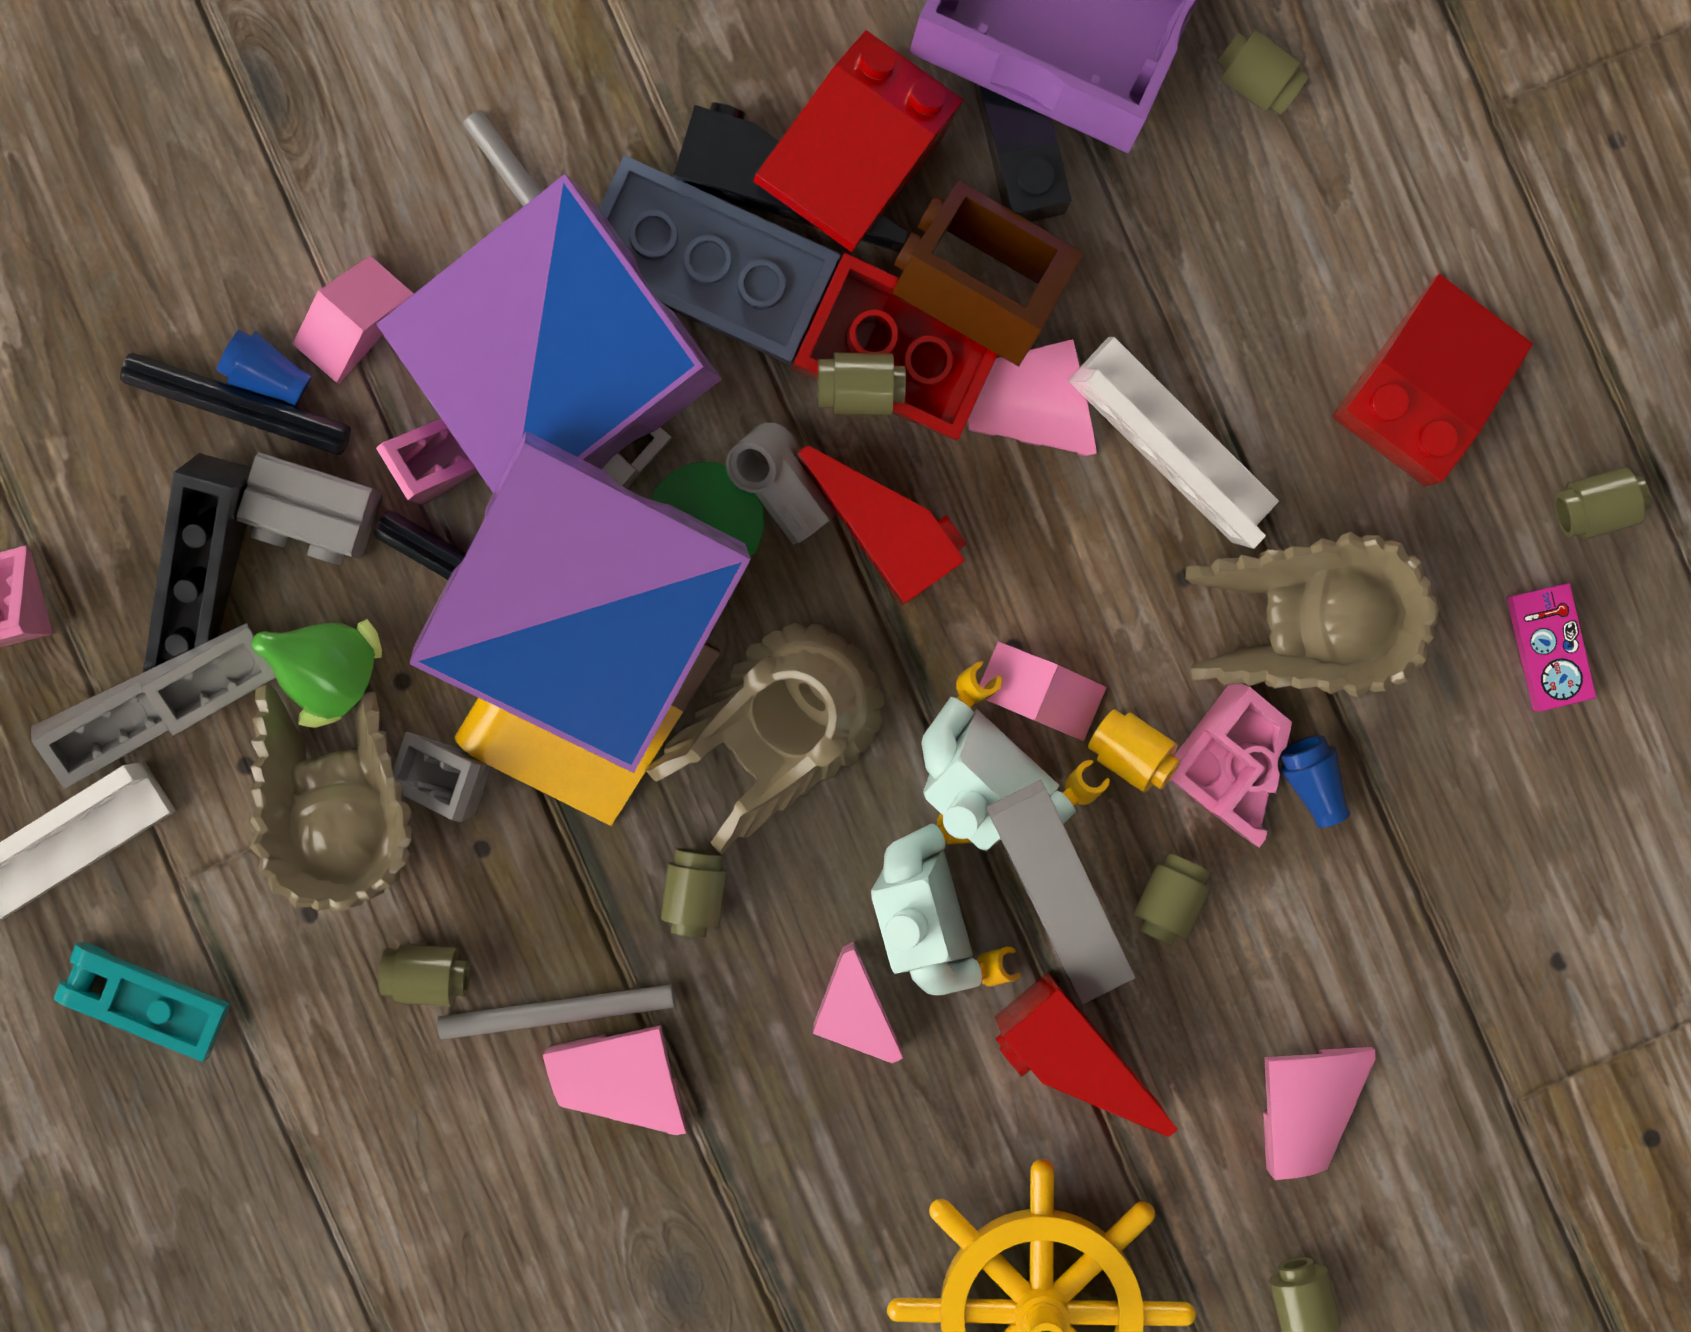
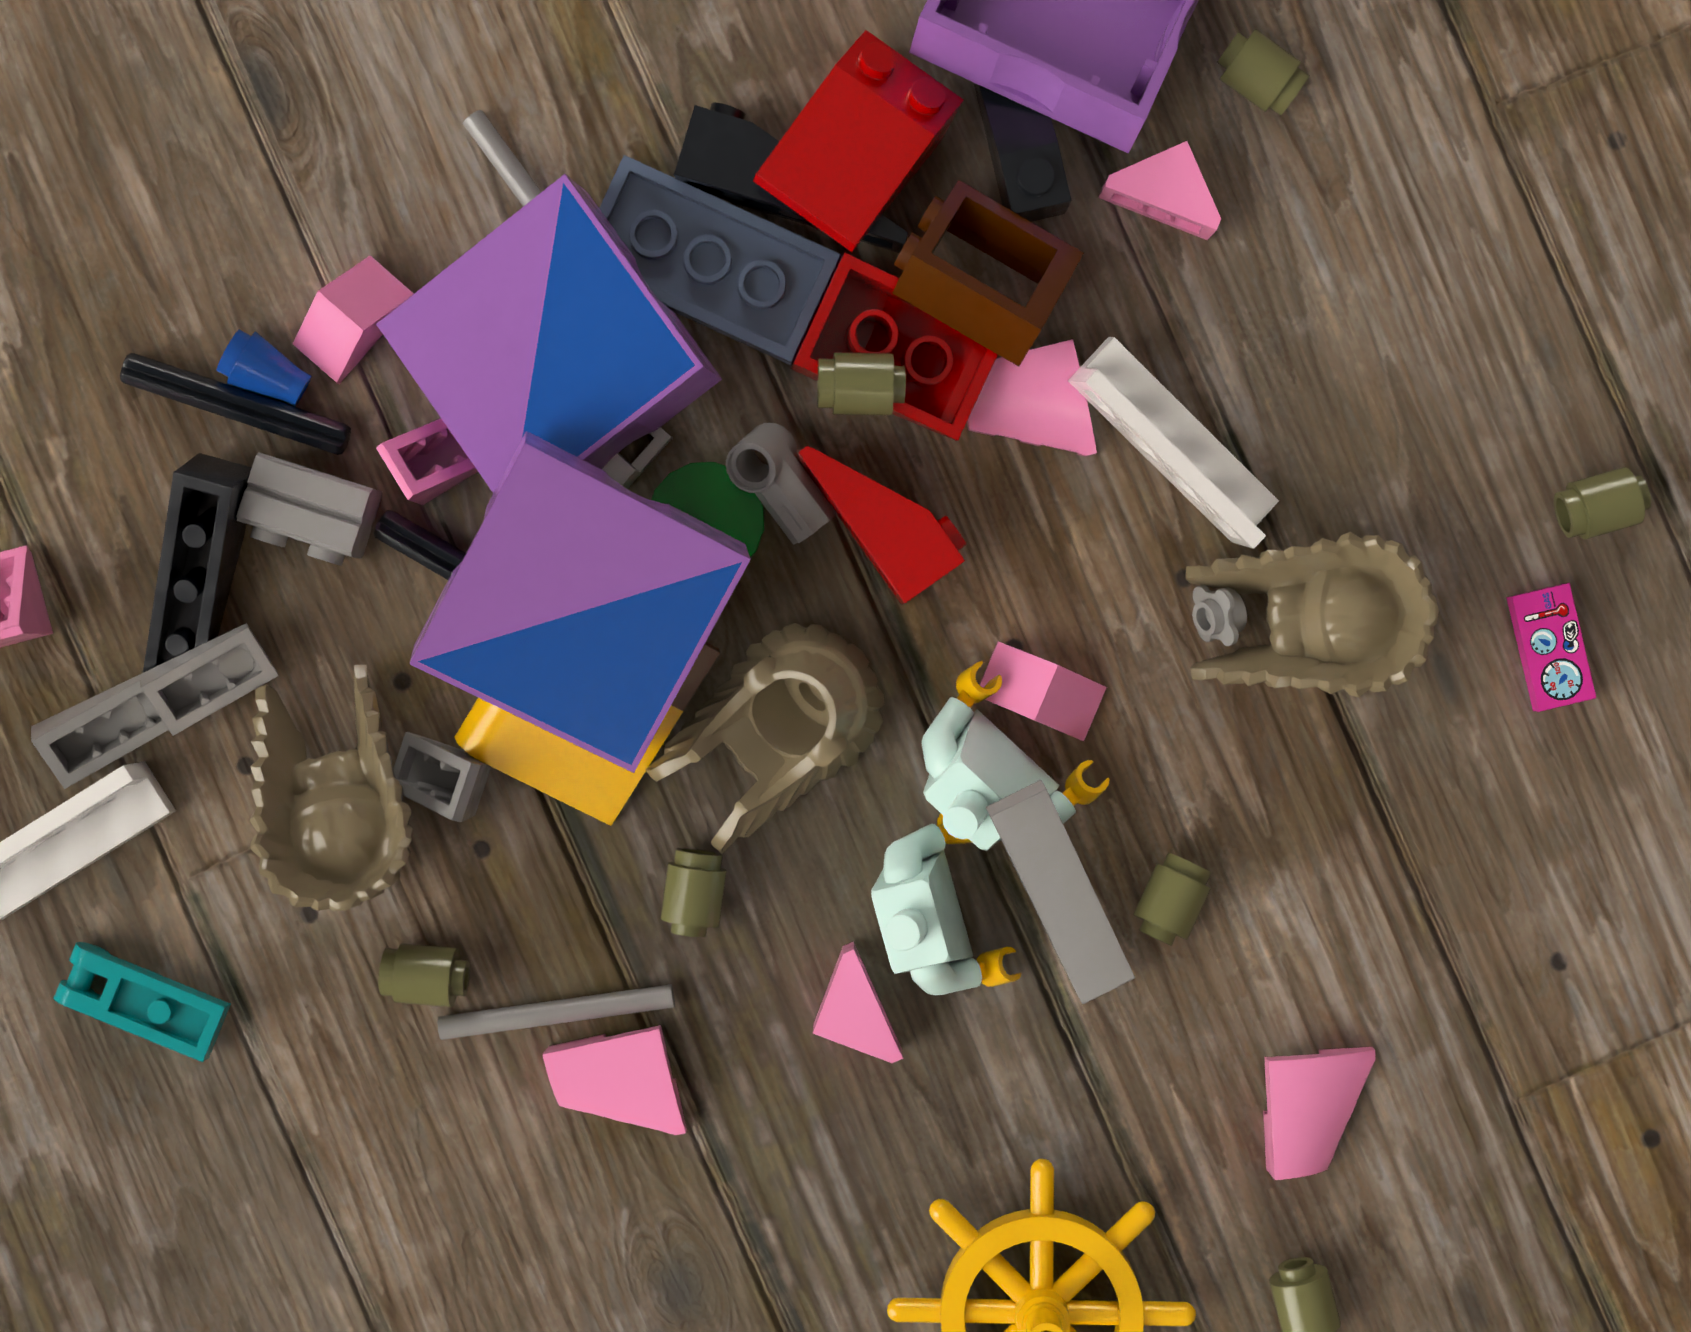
bright green hat [251,619,382,728] -> none
red slope [995,972,1178,1137] -> none
yellow brick [1088,709,1181,793] -> none
bright pink slope [1170,684,1292,848] -> none
blue cone [1280,735,1350,828] -> none
red slope [1331,273,1533,486] -> none
none -> bright pink slope [1098,141,1221,240]
none -> light grey plate [1192,585,1247,646]

